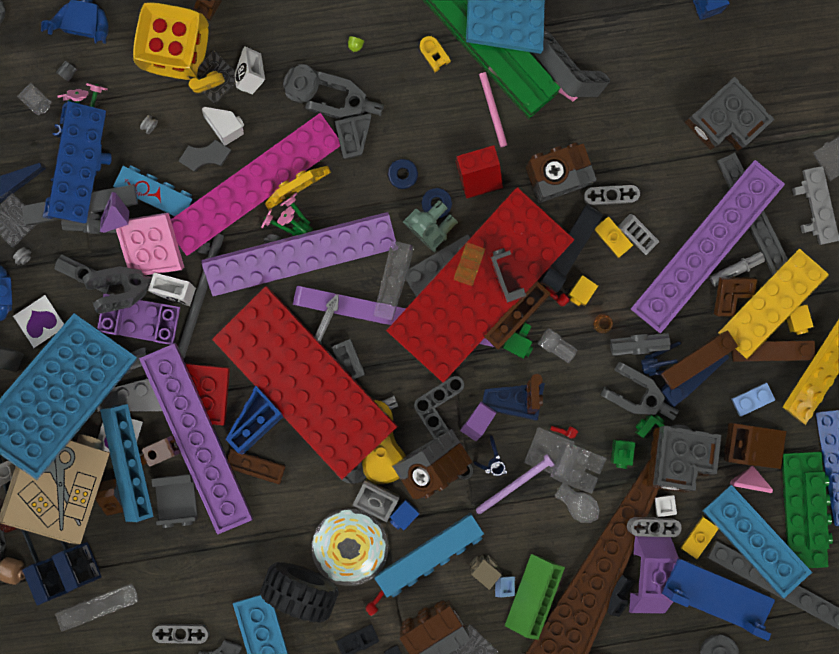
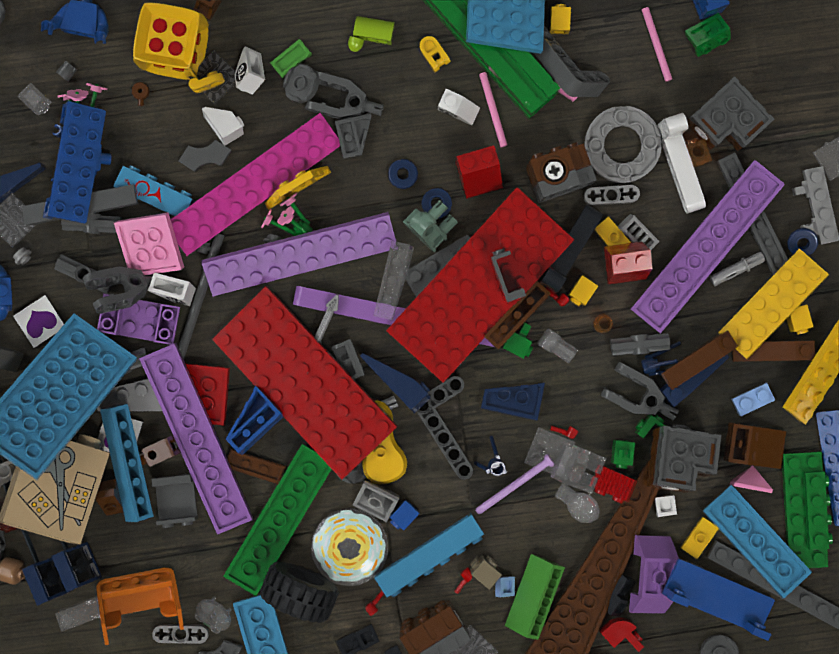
medium lavender slope [100,192,129,233] -> none
light grey bush [140,115,158,134] -> none
piece [392,429,472,500] -> none
clear yellow brick [454,242,485,286] -> none
medium lavender slope [460,402,497,441] -> none
reddish brown plate [527,374,543,414] -> none
light grey beam [627,517,682,537] -> none
reddish brown plate [714,277,757,316] -> none
none -> orange windscreen [96,568,184,645]
none -> reddish brown piece [132,82,150,106]
none -> clear plate [195,596,232,634]
none -> green plate [223,443,332,596]
none -> bright green tile [270,39,312,79]
none -> lime brick [353,16,395,45]
none -> dark blue slope [360,353,431,414]
none -> white slope [438,89,480,125]
none -> red hand [454,567,473,594]
none -> yellow brick [549,4,571,34]
none -> light grey plate [584,106,662,183]
none -> red brick [591,465,637,504]
none -> red brick [599,617,644,652]
none -> red slope [604,241,652,285]
none -> bright pink bar [642,7,672,82]
none -> white beam [657,113,706,214]
none -> green bracket [685,13,731,57]
none -> clear orange brick [686,138,712,168]
none -> dark blue piece [787,228,818,256]

